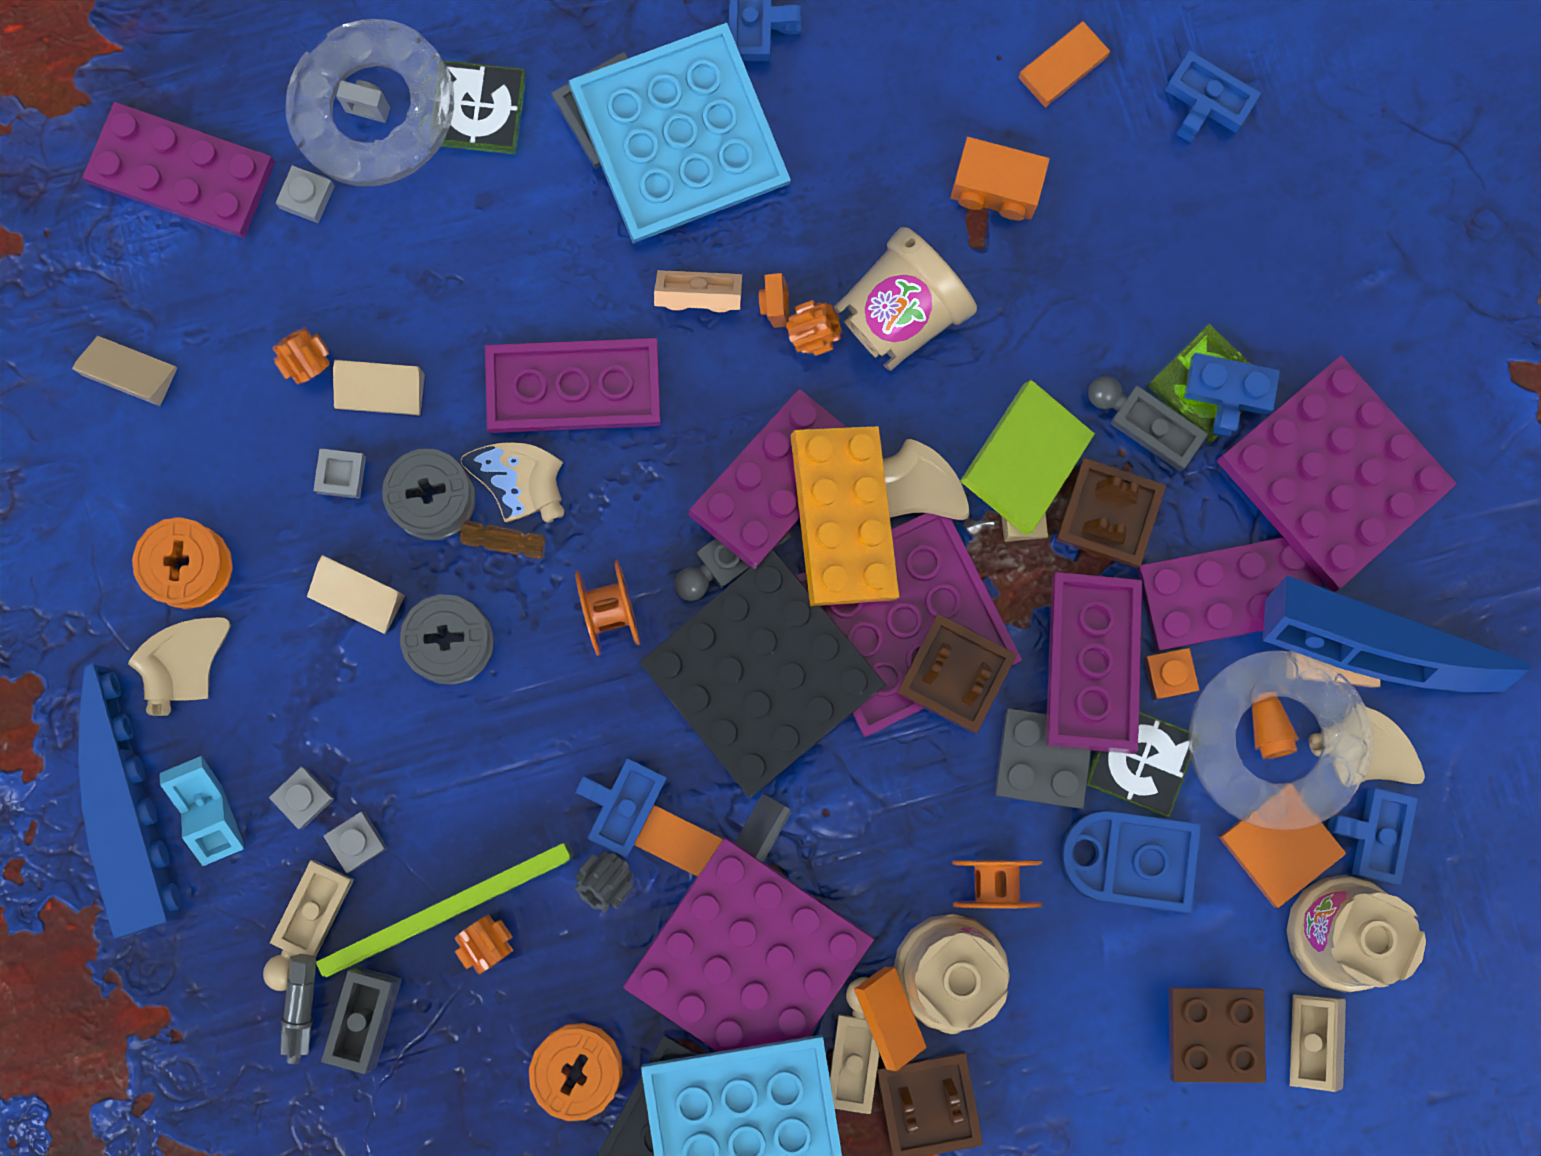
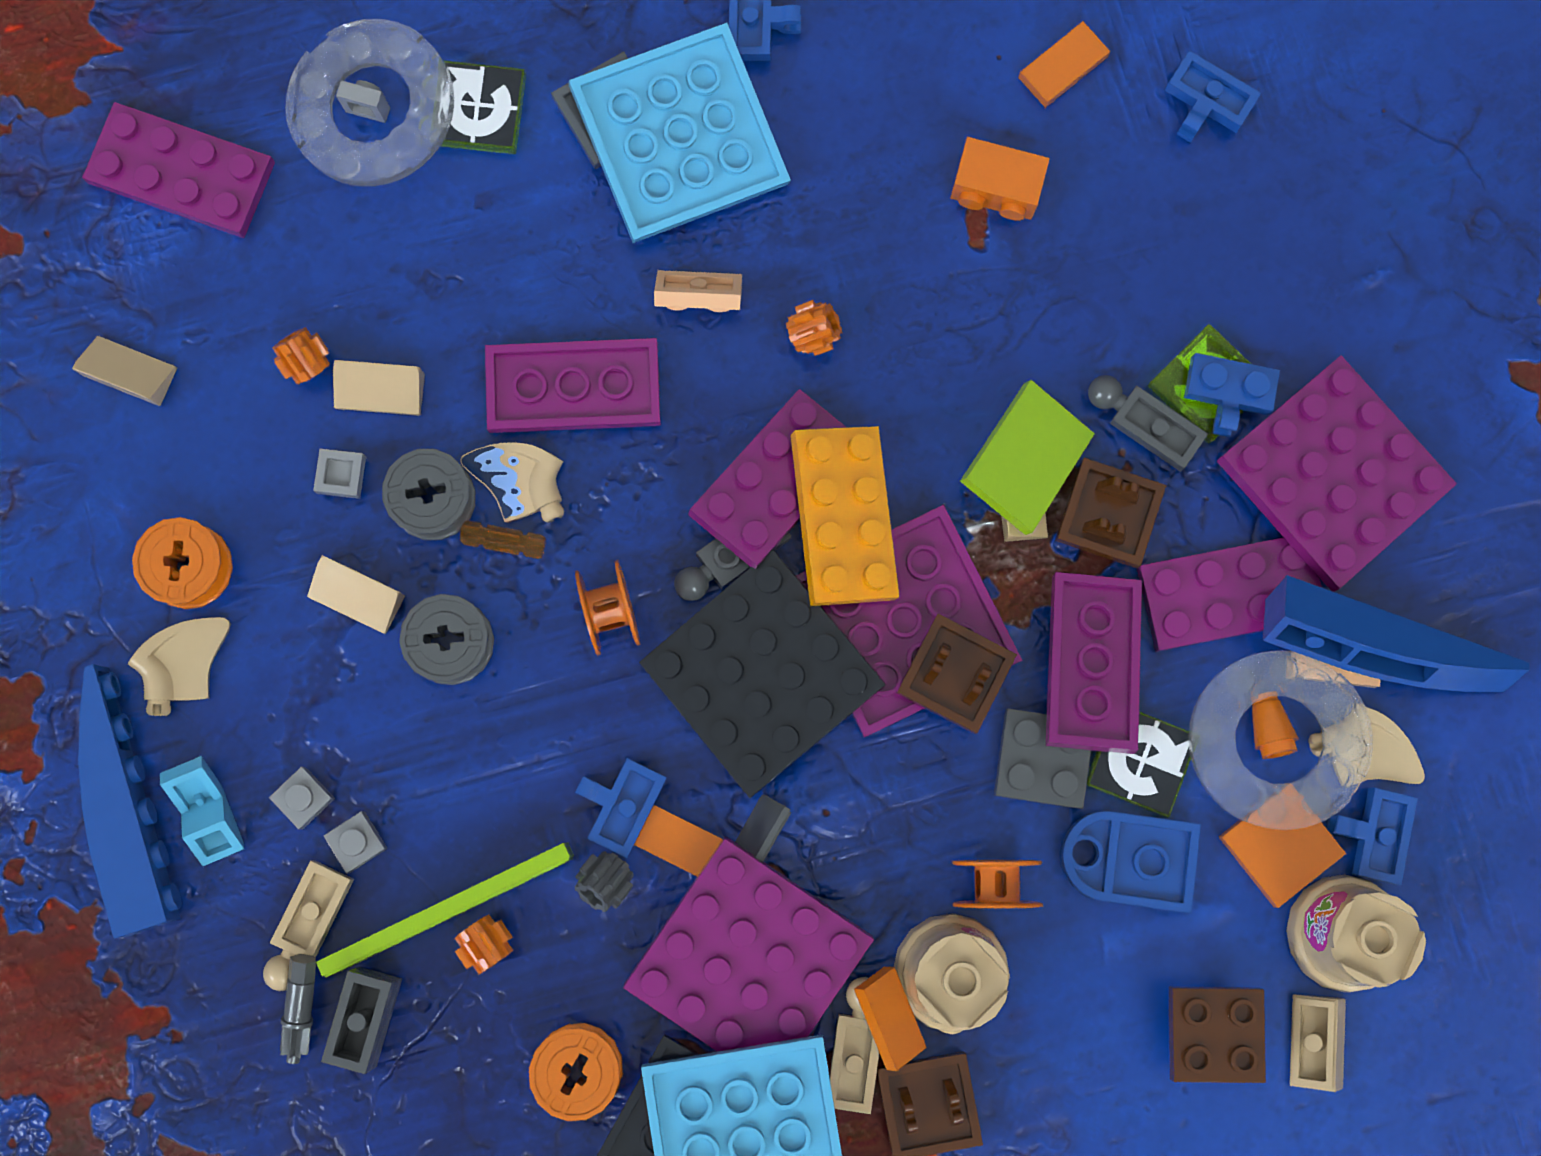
light grey plate [276,165,335,223] -> none
orange plate [759,273,790,328] -> none
tan piece [834,227,977,371] -> none
tan arm [883,439,970,520] -> none
orange plate [1144,648,1200,700] -> none

